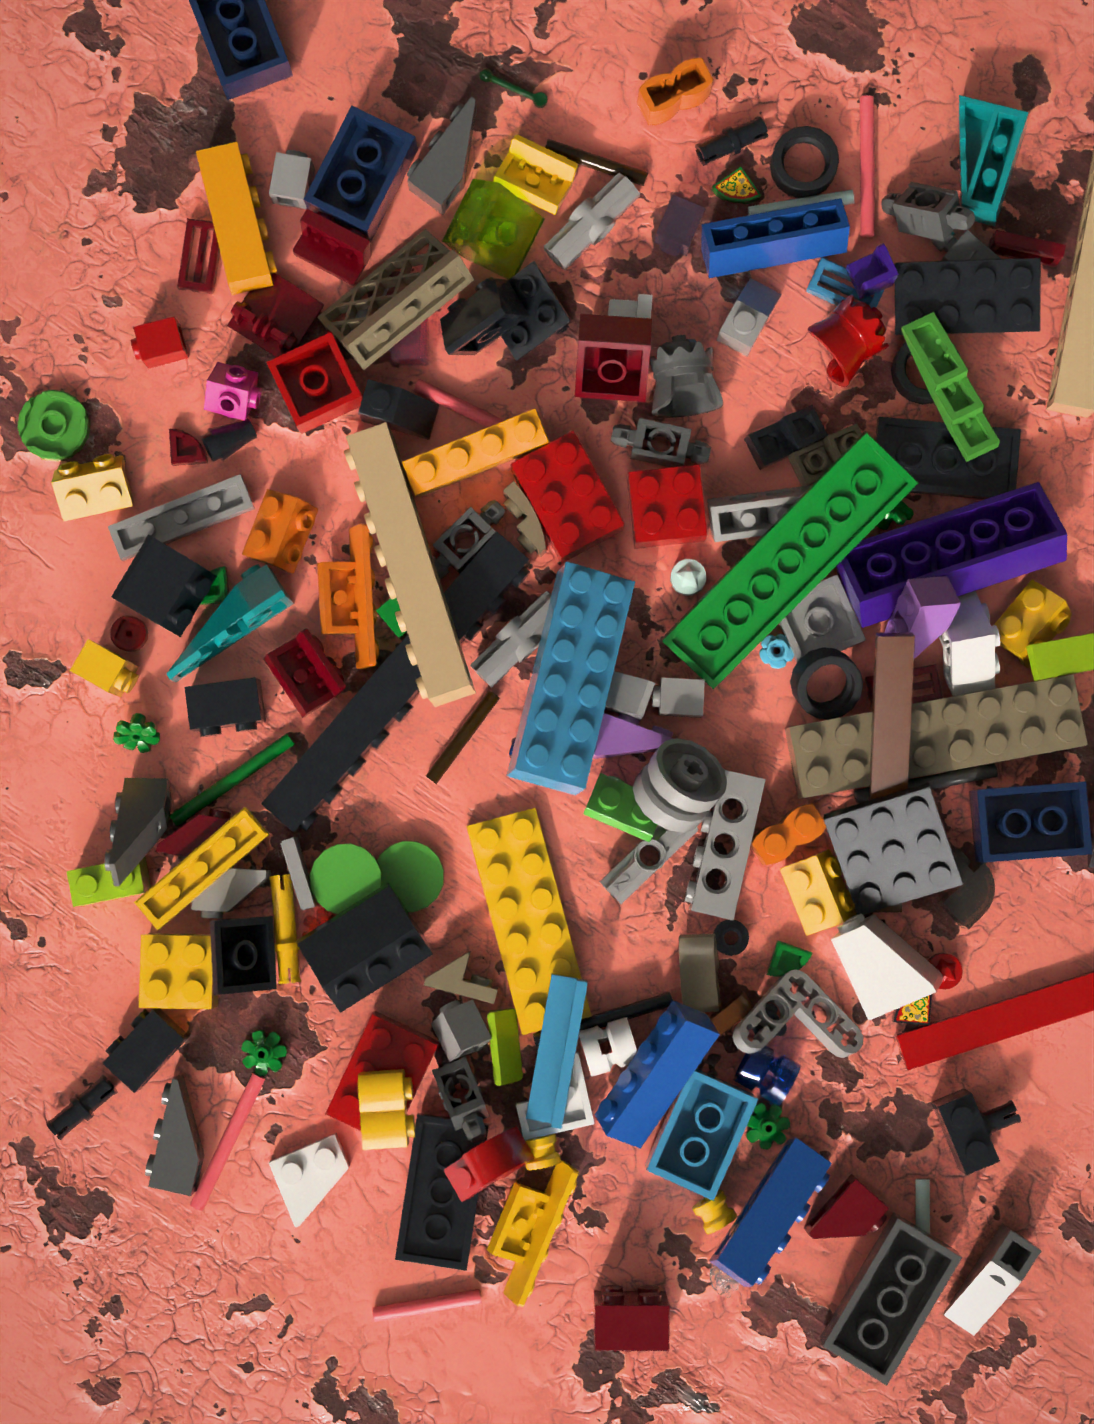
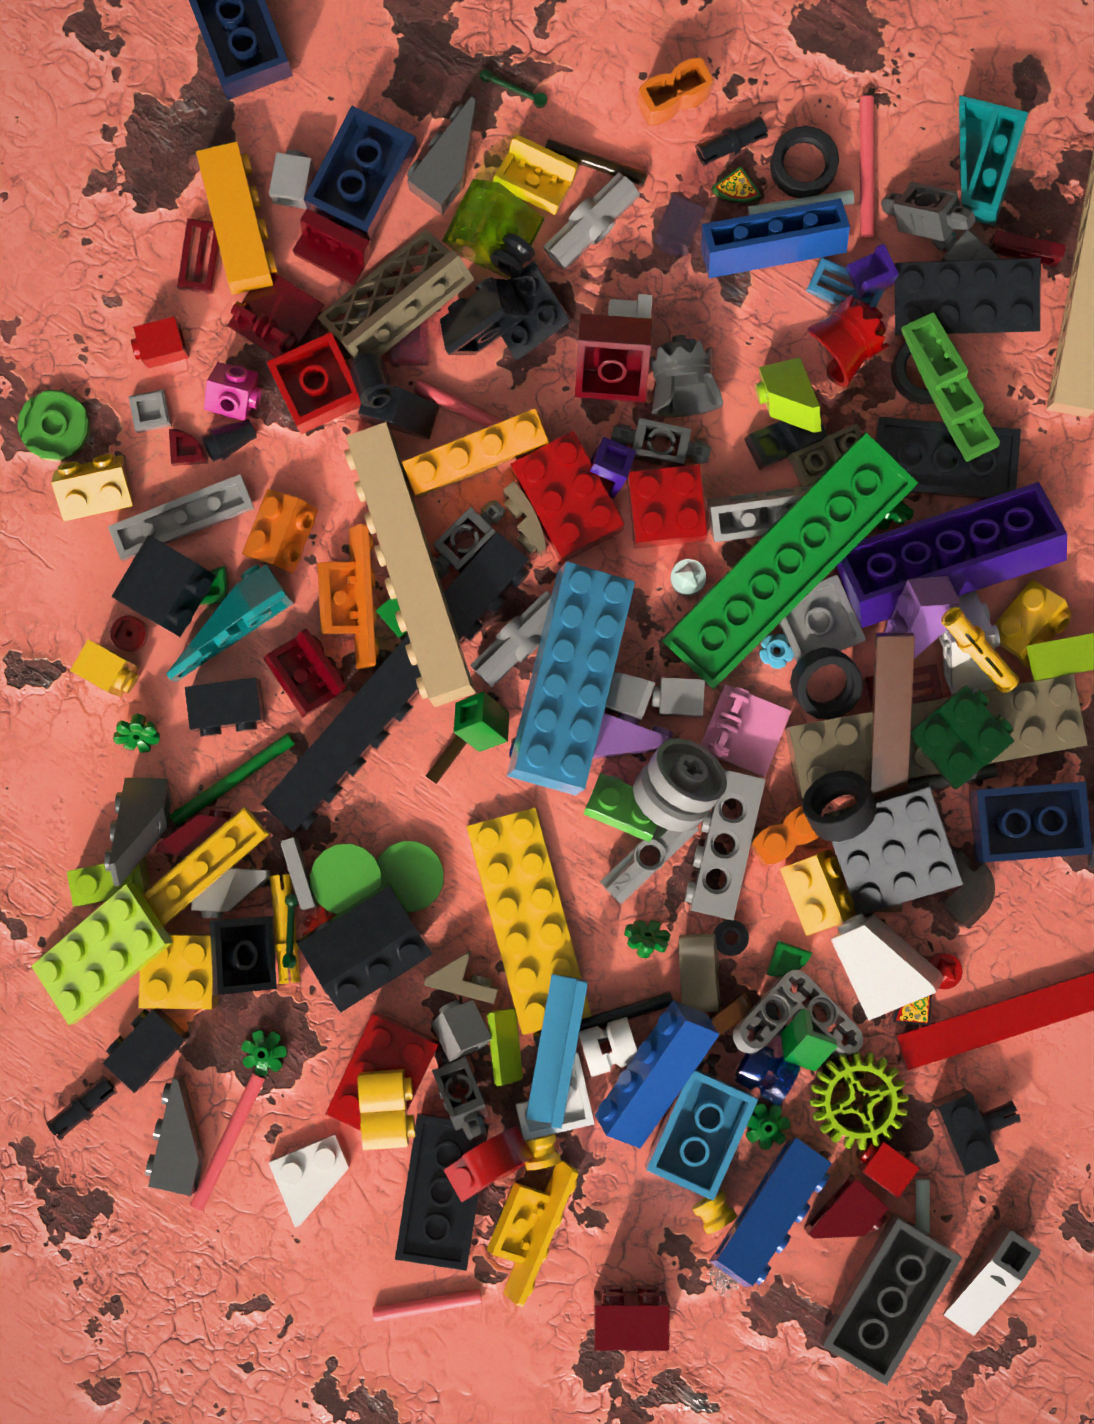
light grey slope [717,278,782,357] -> none
none -> lime plate [31,882,173,1025]
none -> light grey tile [128,390,172,433]
none -> dark green hinge [282,893,298,969]
none -> black brick [350,352,395,408]
none -> green panel [453,692,509,752]
none -> black wheel [490,233,535,278]
none -> dark purple panel [590,437,636,499]
none -> green plant [624,920,671,958]
none -> bright pink hinge [700,684,791,777]
none -> lime slope [755,357,821,433]
none -> green panel [781,1008,837,1072]
none -> black tyre [802,770,877,842]
none -> lime gear [810,1051,909,1150]
none -> red brick [858,1138,920,1198]
none -> dark green plate [910,685,1015,790]
none -> yellow pin [941,607,1019,693]

